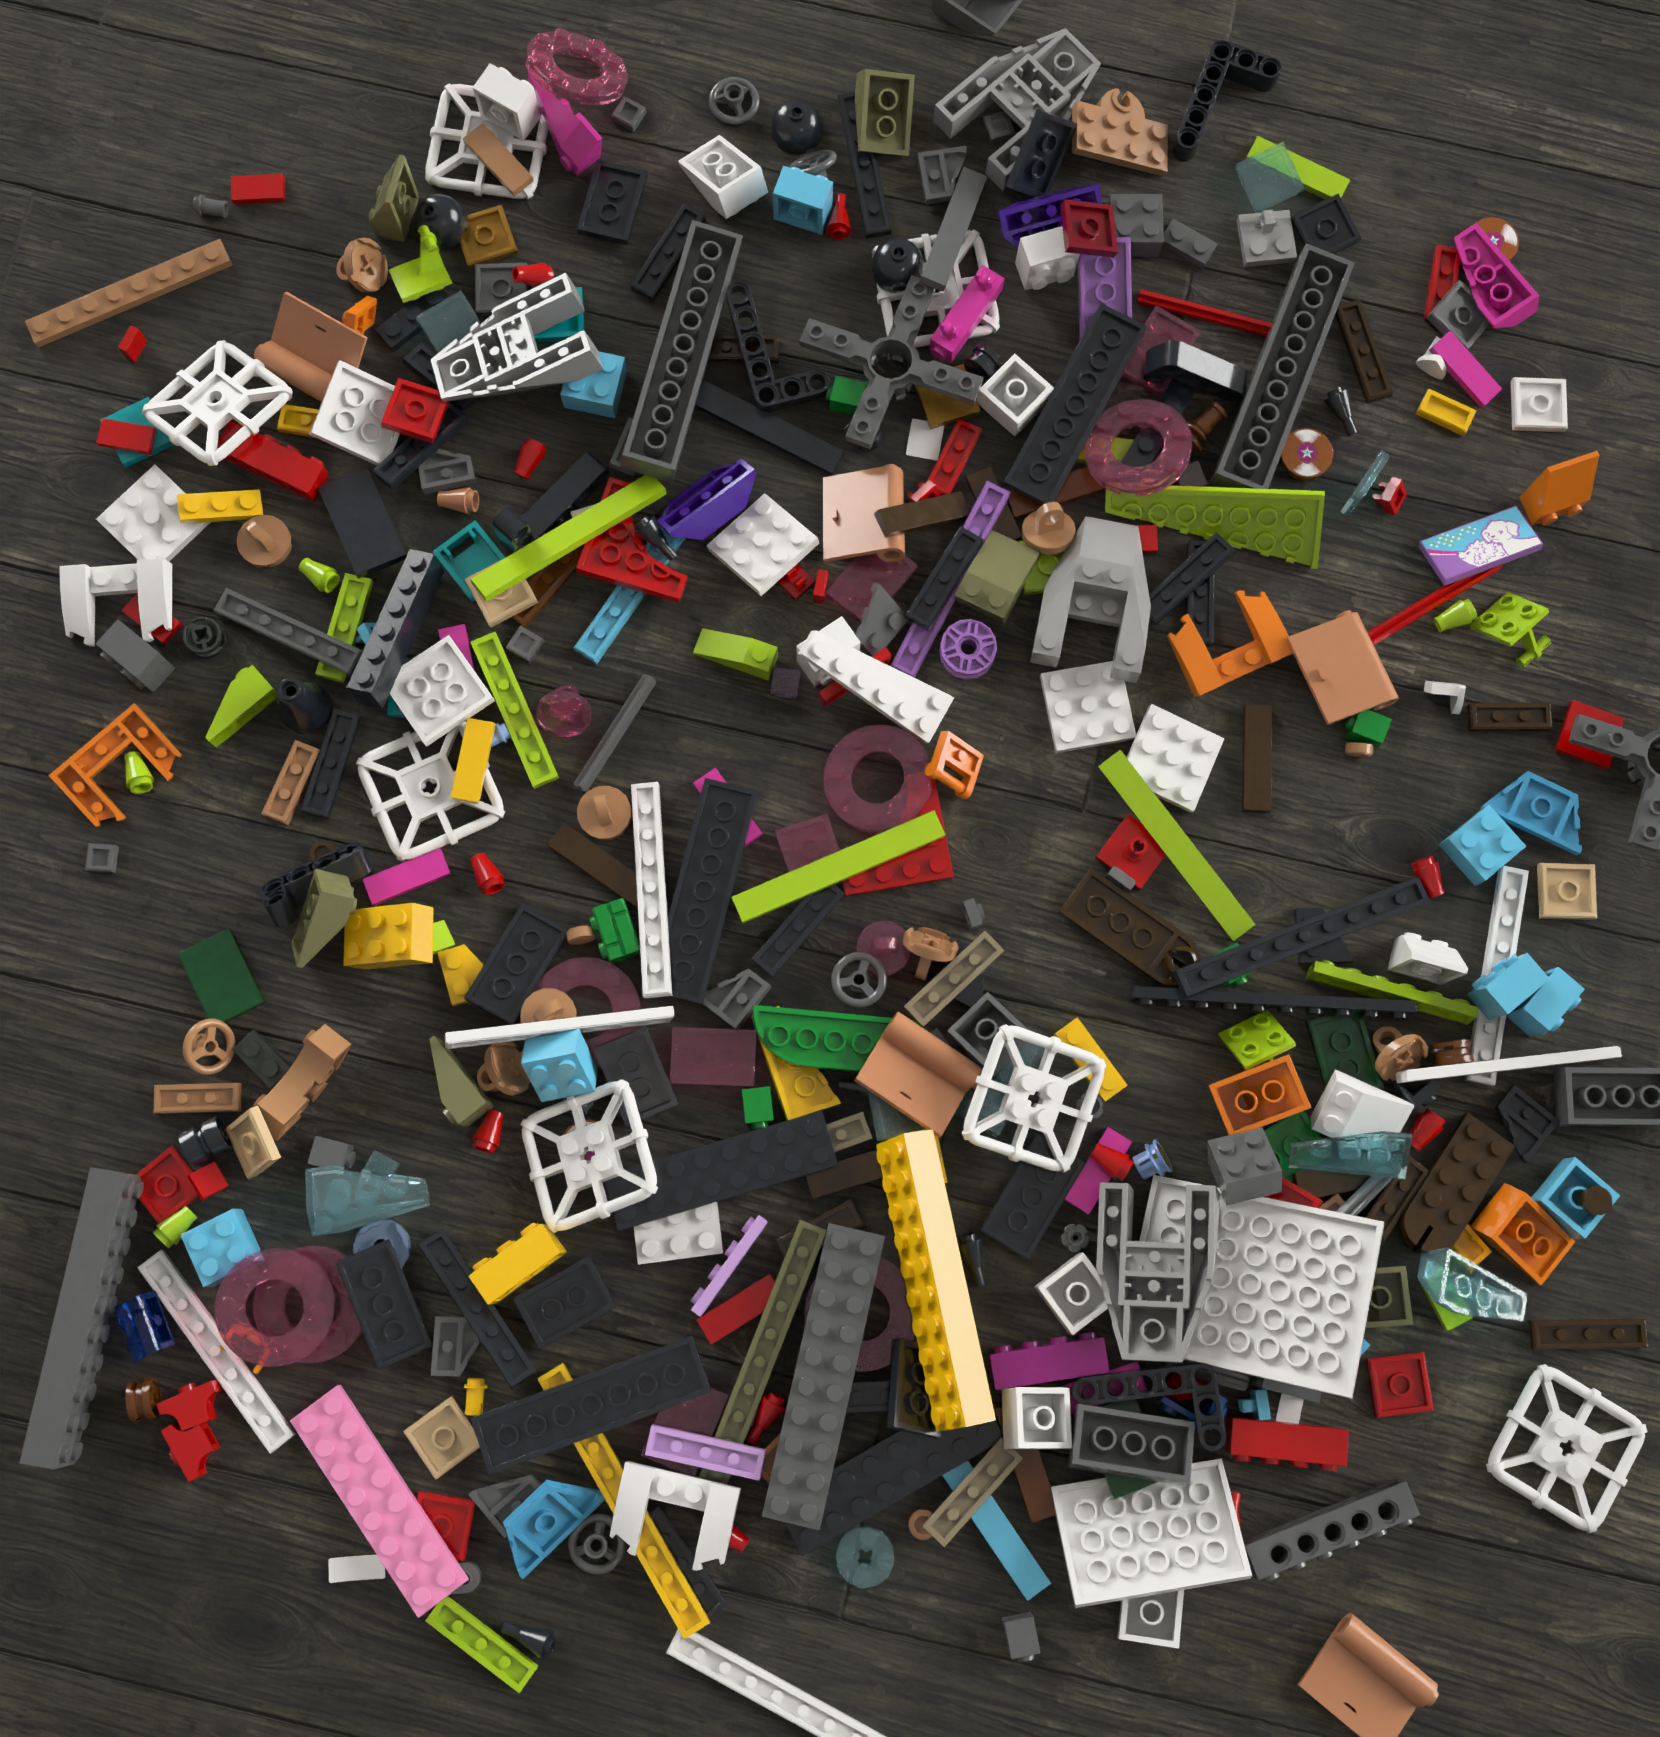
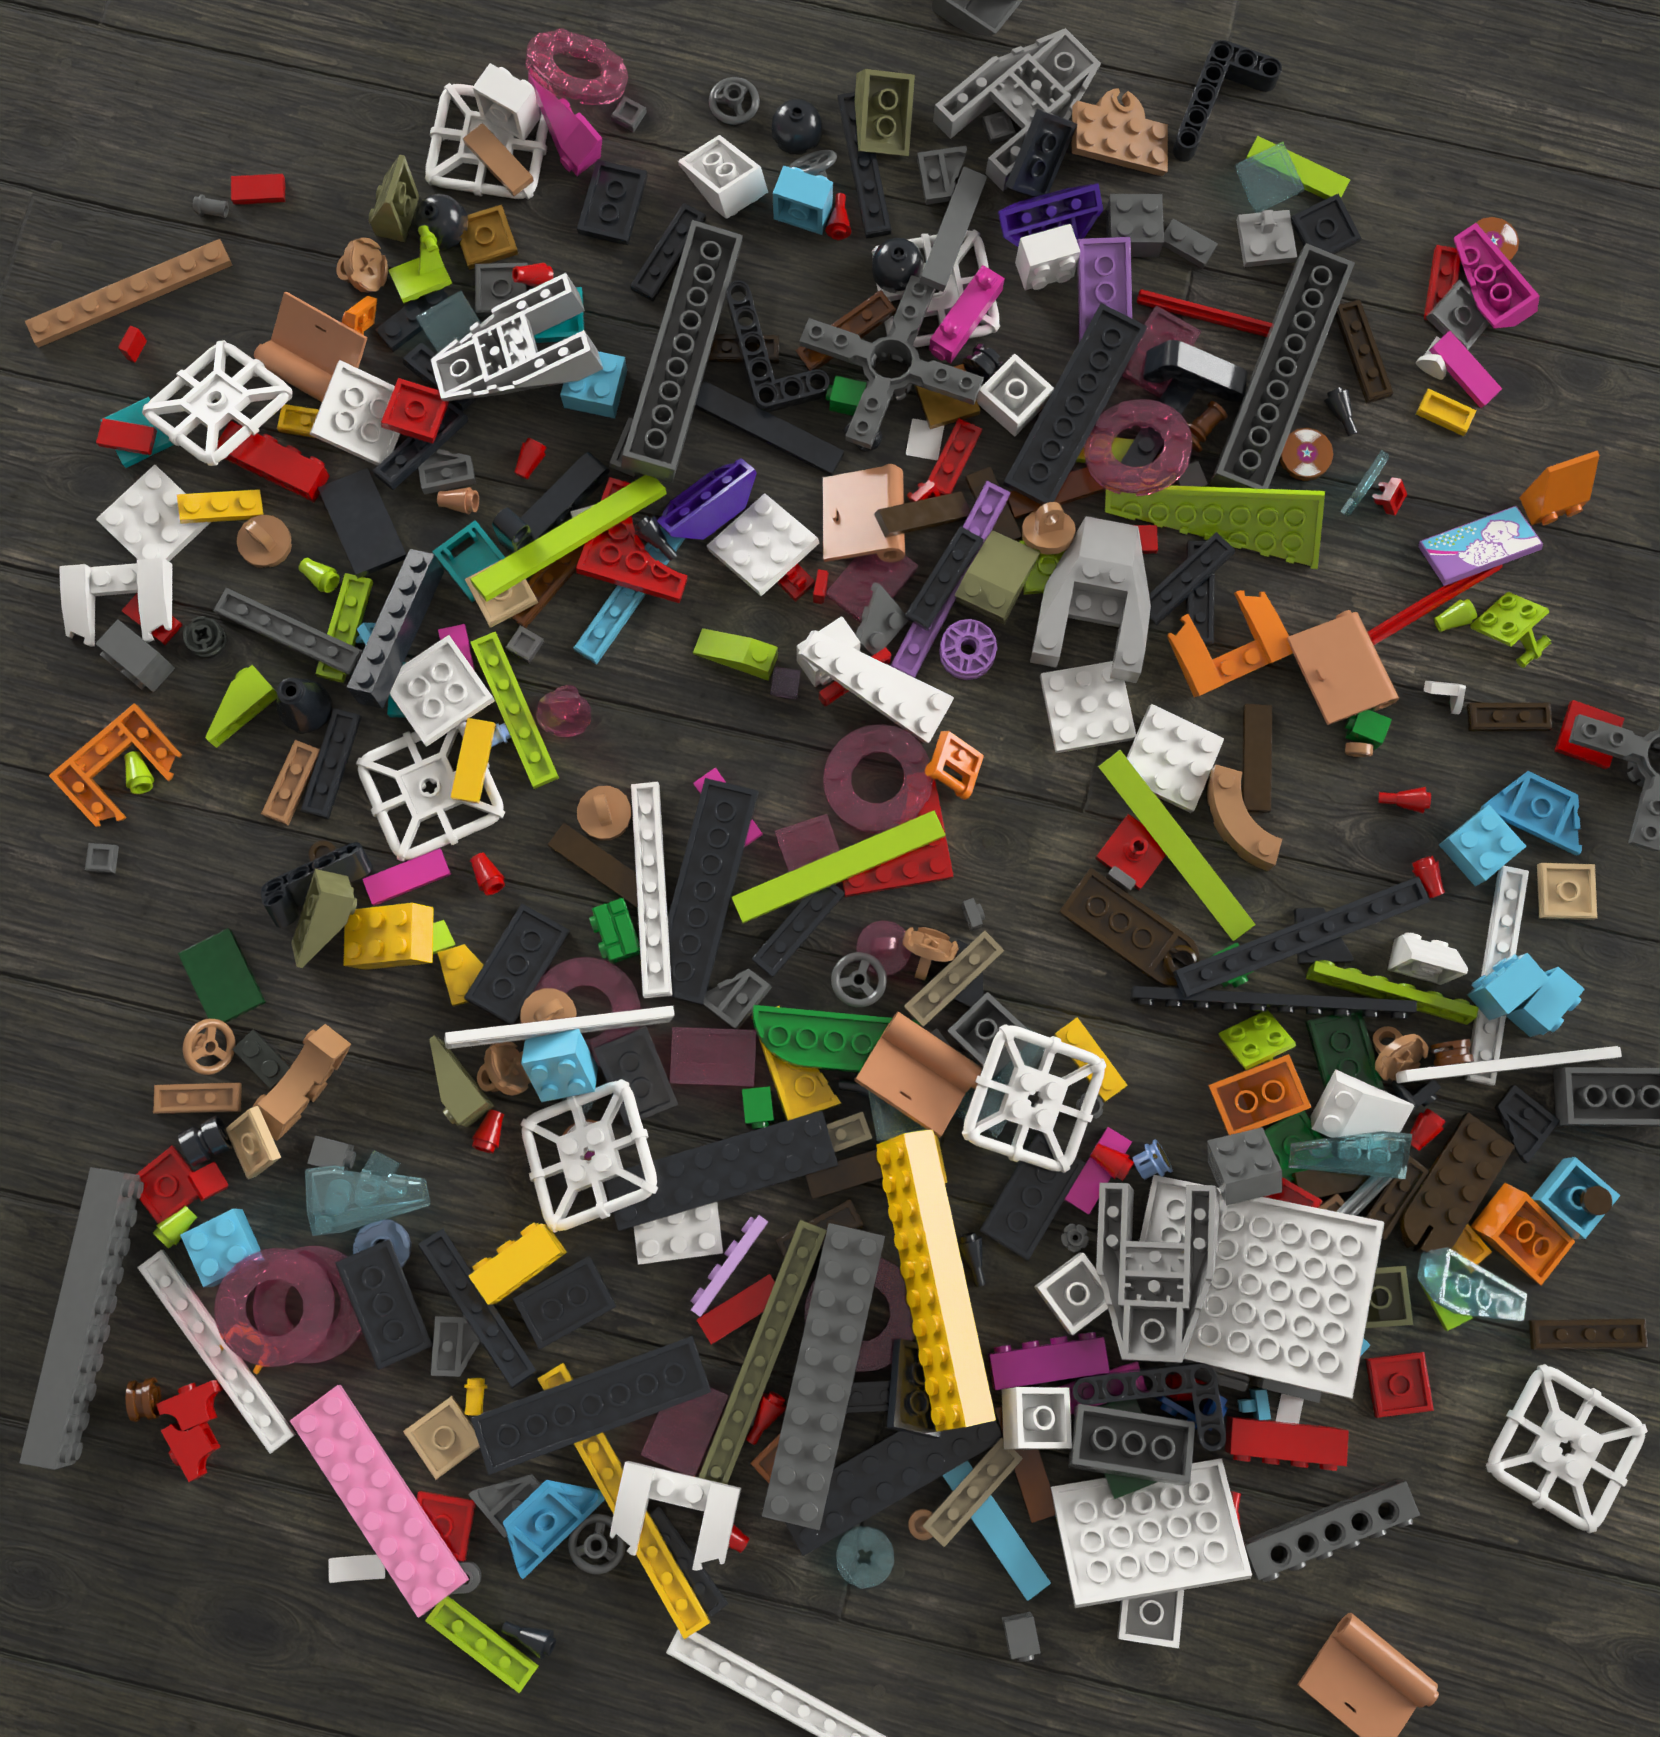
clear blue brick [114,1291,176,1362] -> none
medium nougat tile [566,926,595,945] -> none
dark grey axle [574,674,656,792] -> none
lavender plate [645,1424,766,1481] -> none
dark red plate [1060,199,1118,258] -> none
white tile [1511,377,1568,432] -> none
none -> reddish brown tile [795,290,896,371]
none -> medium nougat brick [1207,765,1282,871]
none -> red cone [1378,787,1431,814]

